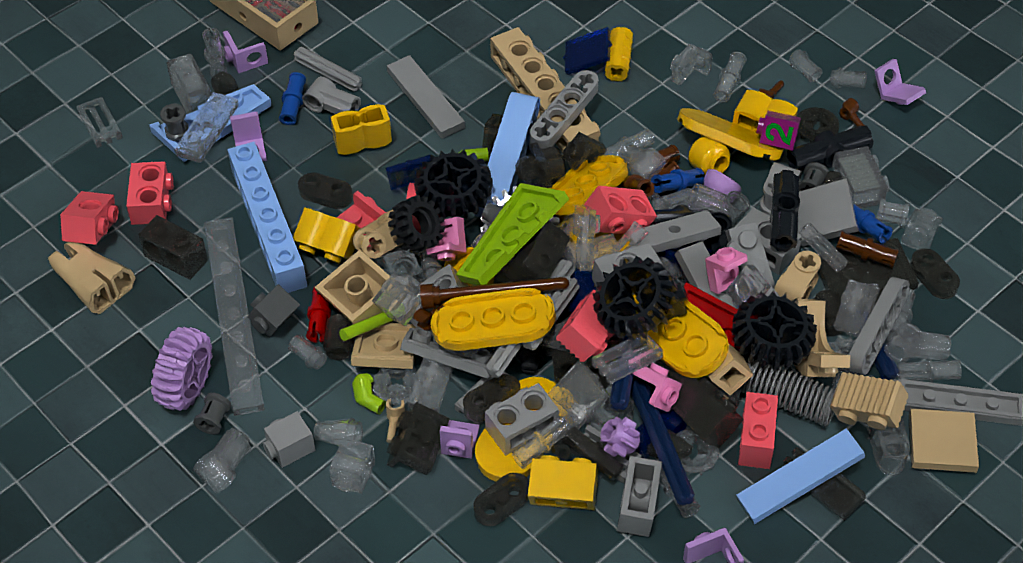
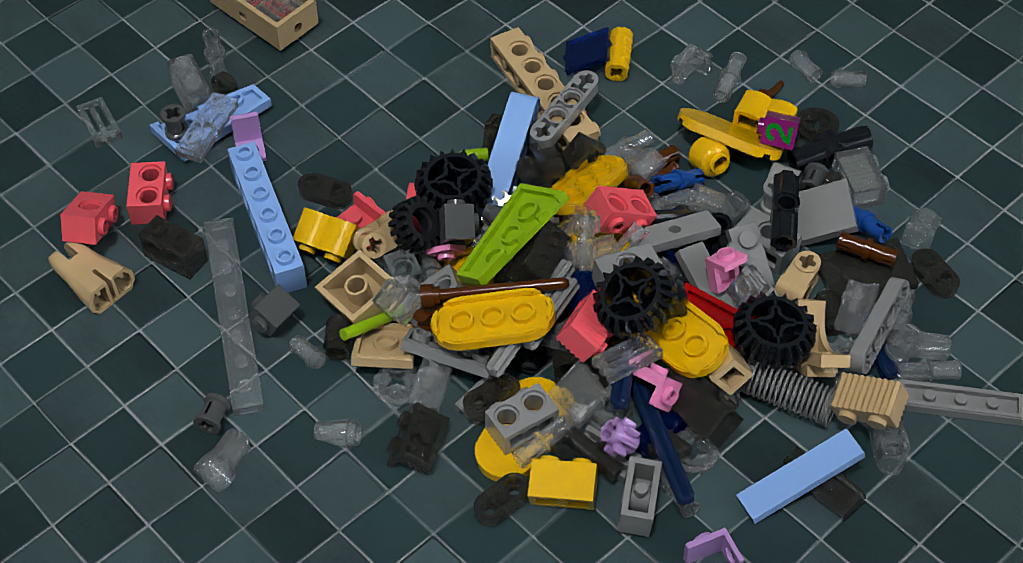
lavender gear [151,327,213,411] -> none
lavender bracket [223,30,268,74] -> none
light grey brick [263,411,316,468] -> none
blue pin [279,72,306,125] -> none
light grey axle [294,47,362,91] -> none
light grey piece [302,76,361,114] -> none
red pin [306,287,331,343] -> none
clear brick [329,437,375,494] -> none
yellow brick [331,104,392,155] -> none
lime arm [352,373,386,415] -> none
clear blue piece [385,154,431,190] -> none
tan hand [386,399,405,443] -> none
light grey tile [387,55,465,139] -> none
lavender bracket [439,420,480,459] -> none
lavender brick [703,169,742,207] -> none
coral brick [738,392,778,469] -> none
clear axle [799,223,848,272] -> none
reddish brown hand [839,98,865,127] -> none
lavender bracket [874,59,926,105] -> none
clear bush [876,198,910,229] -> none
tan tile [909,409,979,473] -> none
none -> dark grey brick [439,199,479,245]

